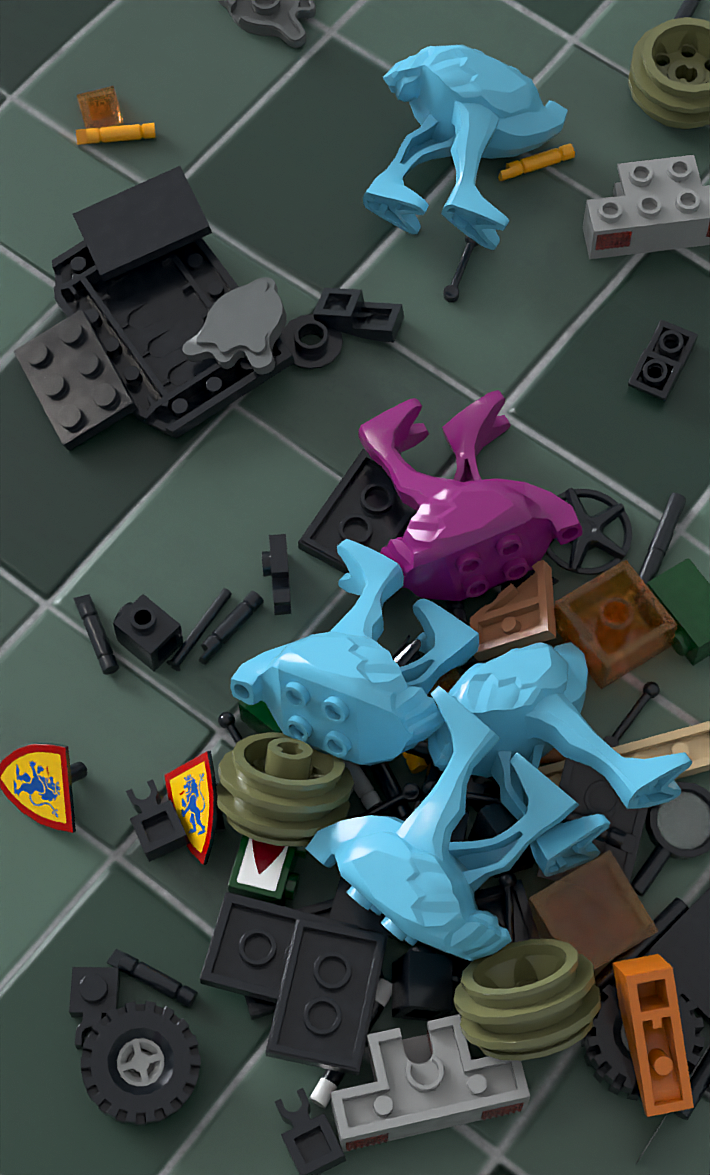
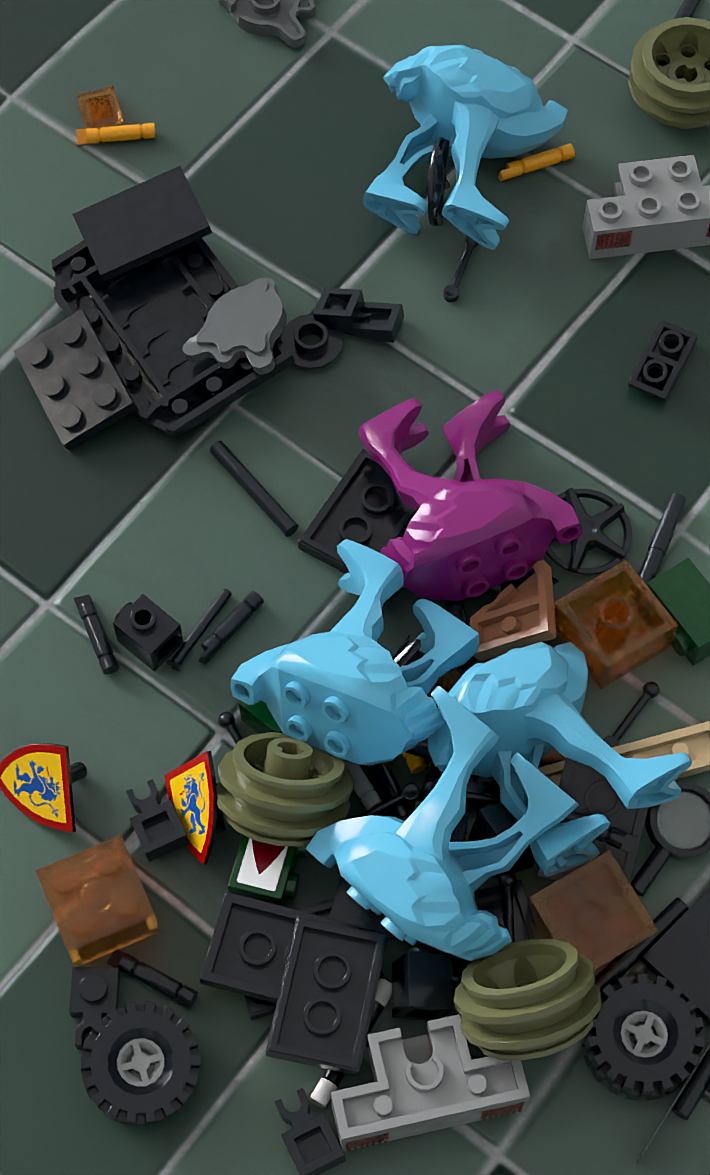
black plate [262,534,291,615] -> none
orange slope [612,954,694,1117] -> none
none -> clear orange brick [35,835,159,967]
none -> black bar [209,440,299,537]
none -> black wheel [426,137,450,226]

